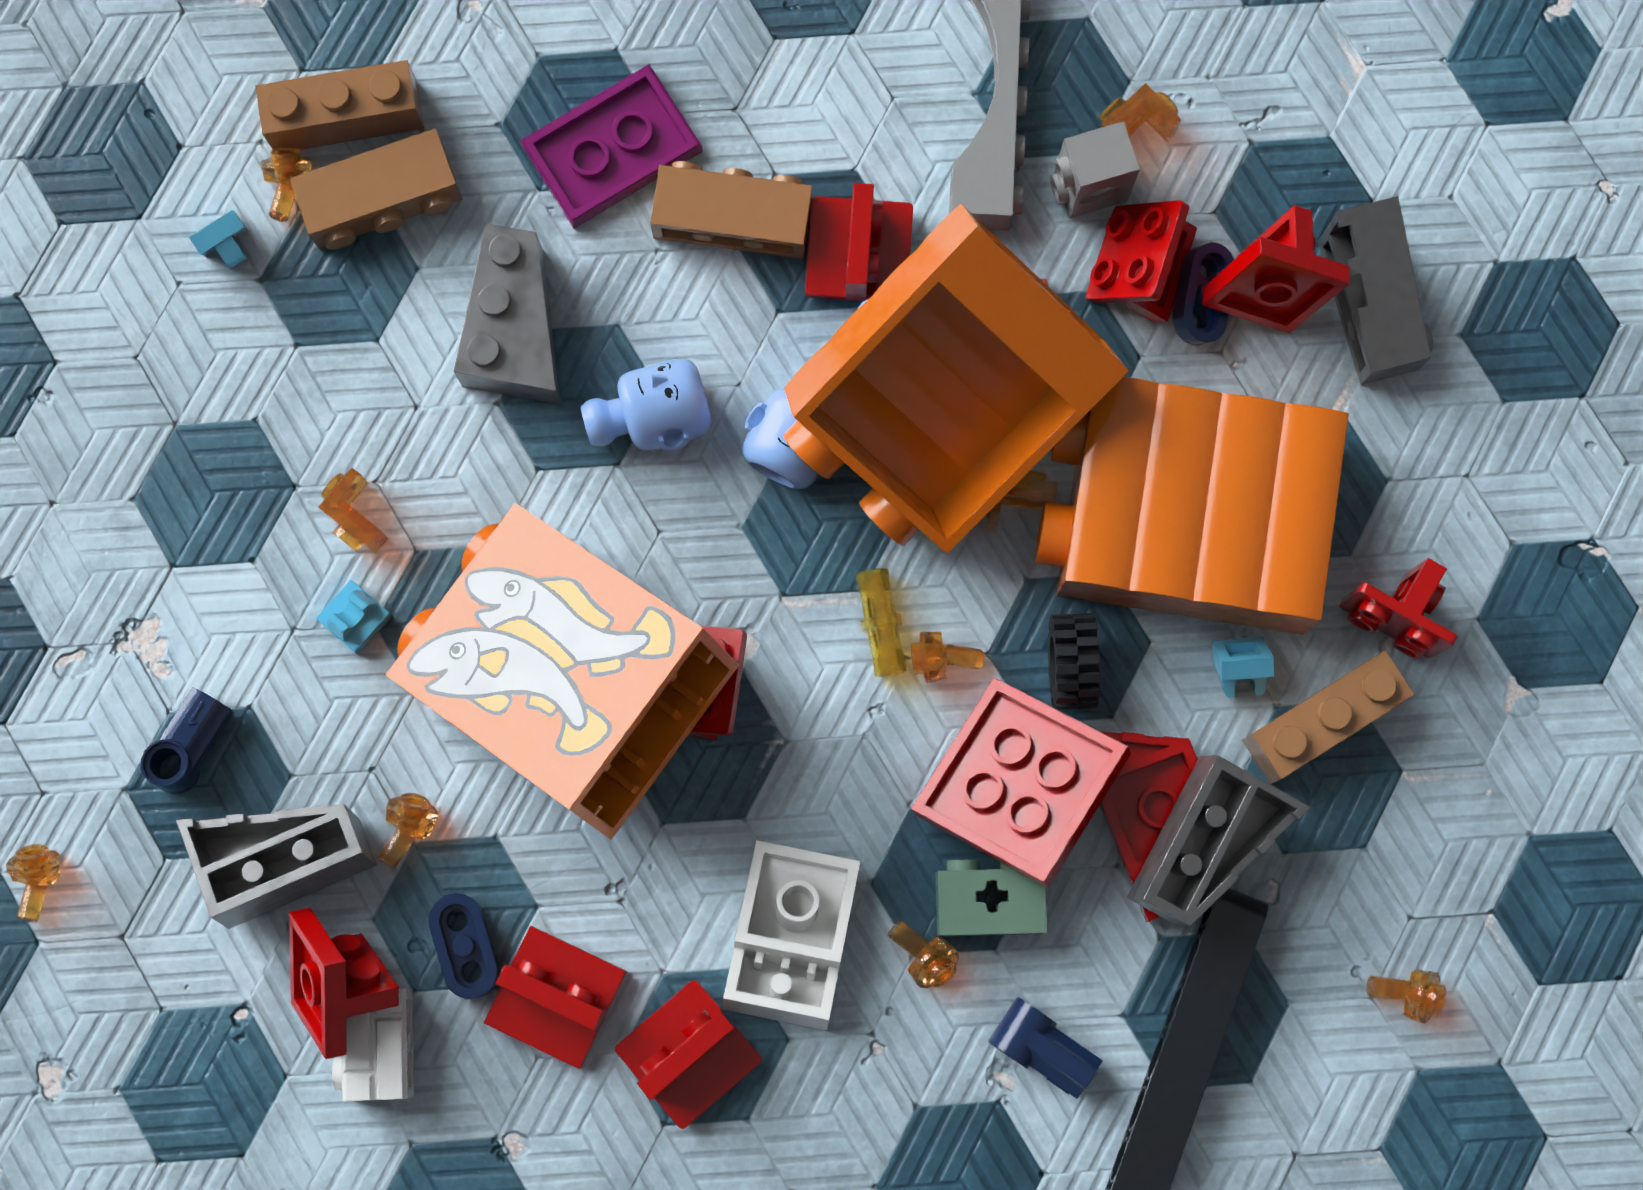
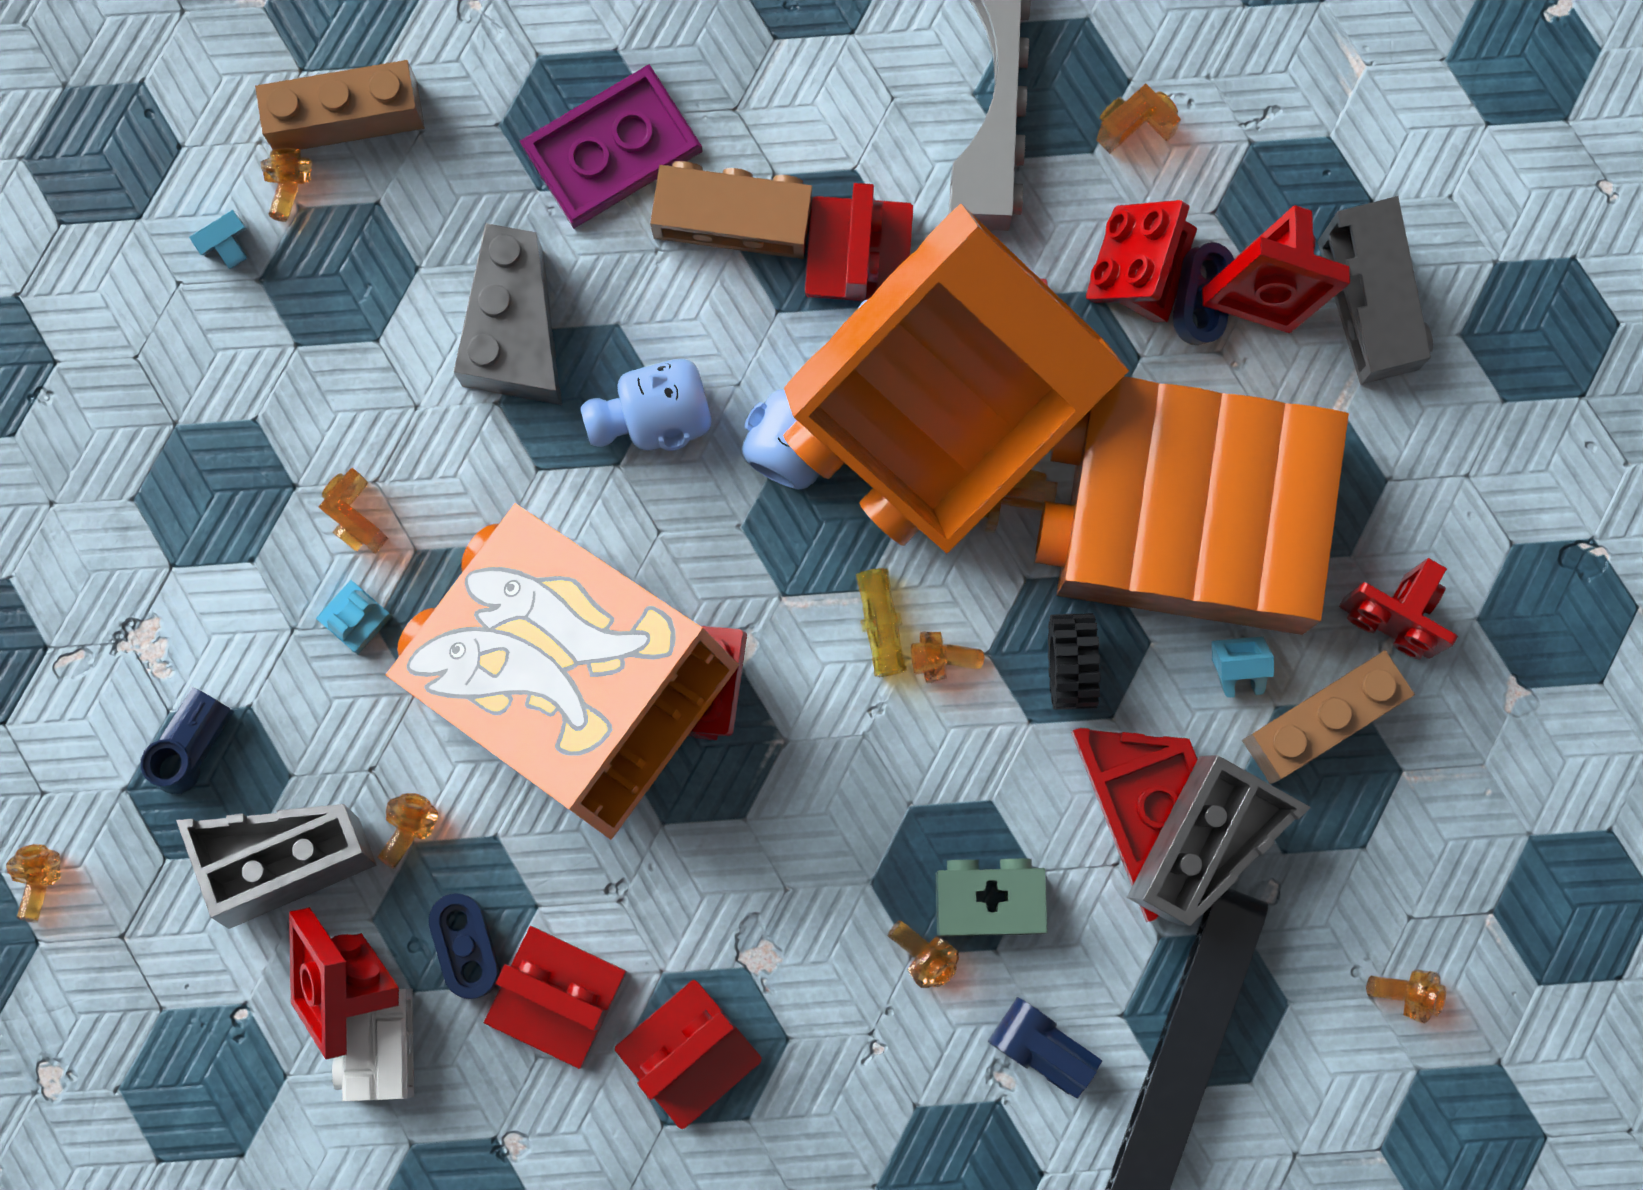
medium nougat brick [289,128,463,250] -> none
white slope [722,840,860,1031] -> none
plate [911,678,1131,888] -> none
light grey brick [1050,121,1140,218] -> none

